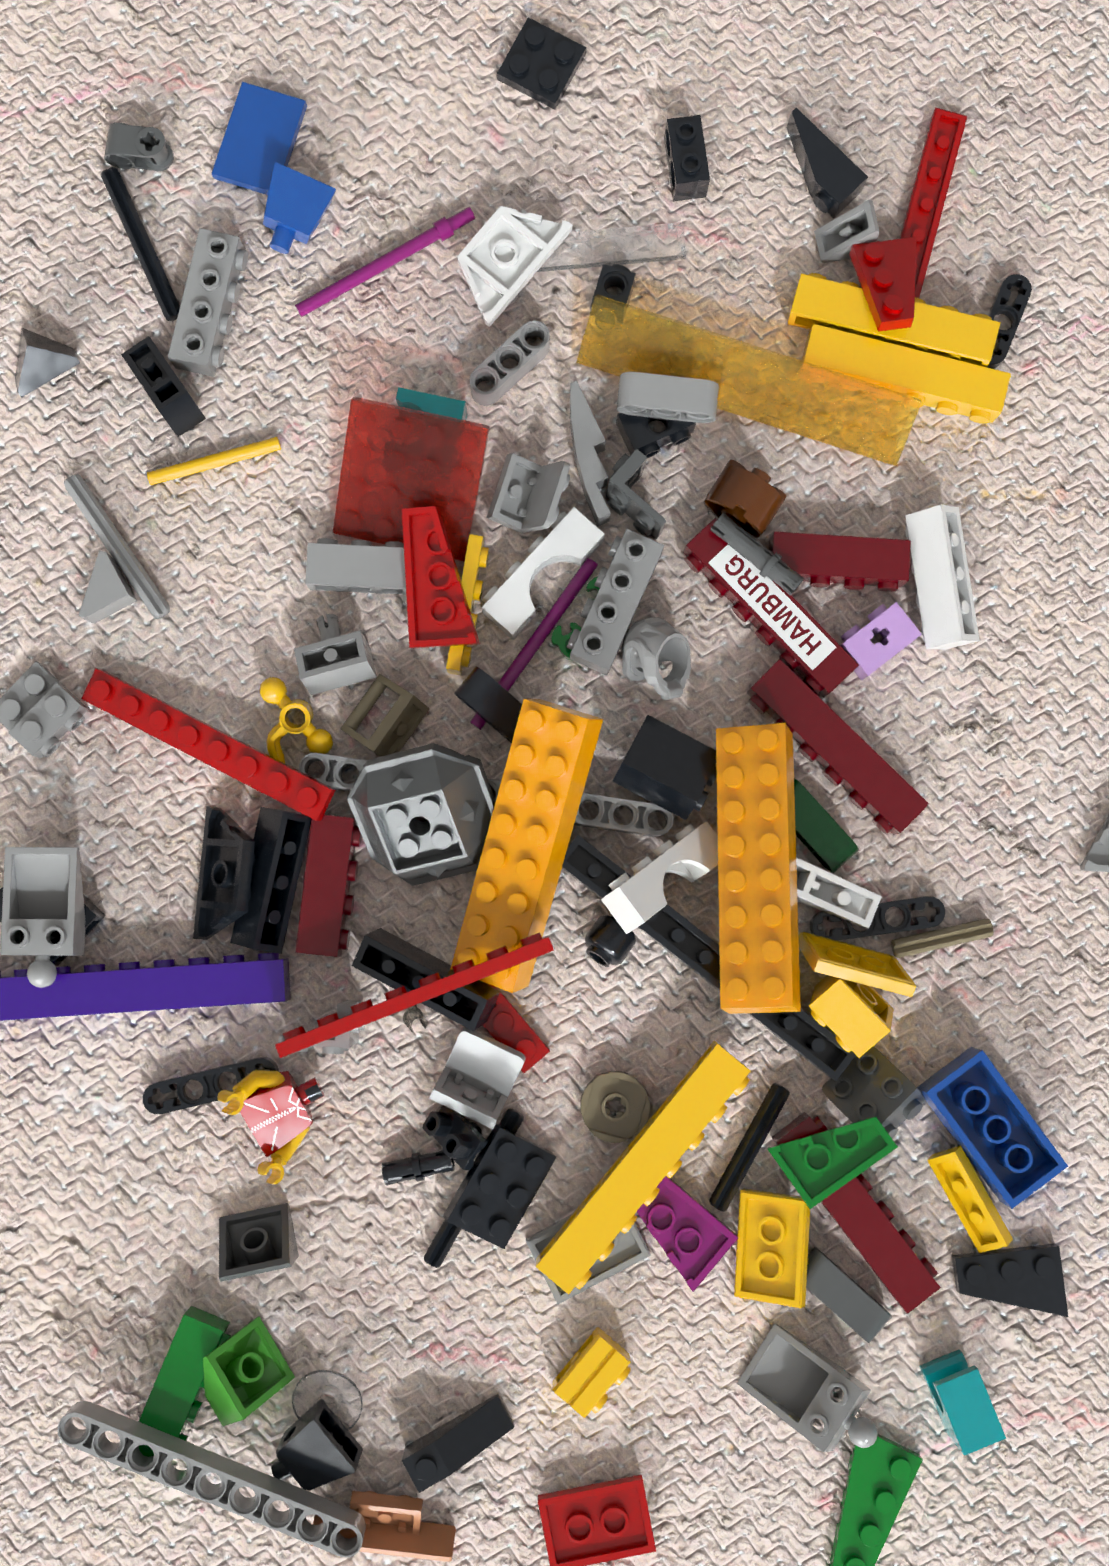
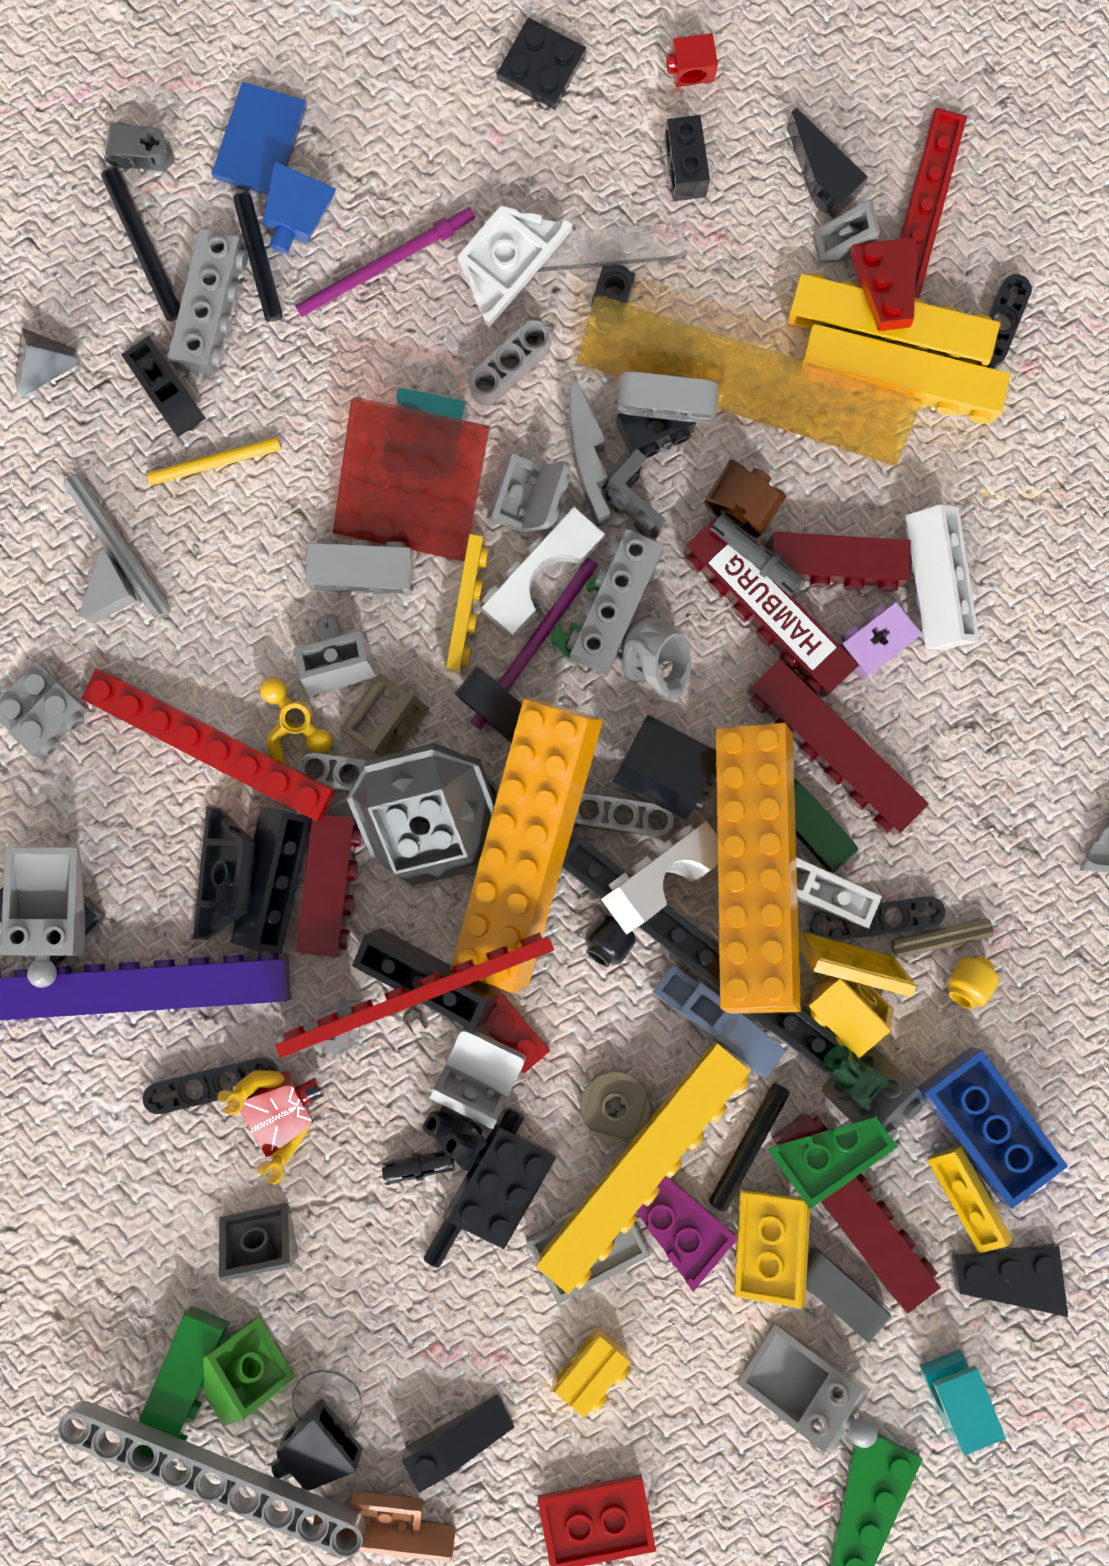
red wing [402,506,480,649] -> none
none -> black axle [233,192,283,322]
none -> sand blue slope [652,964,786,1080]
none -> red brick [666,33,718,87]
none -> clear green connector [823,1045,890,1112]
none -> yellow head [946,956,1000,1009]

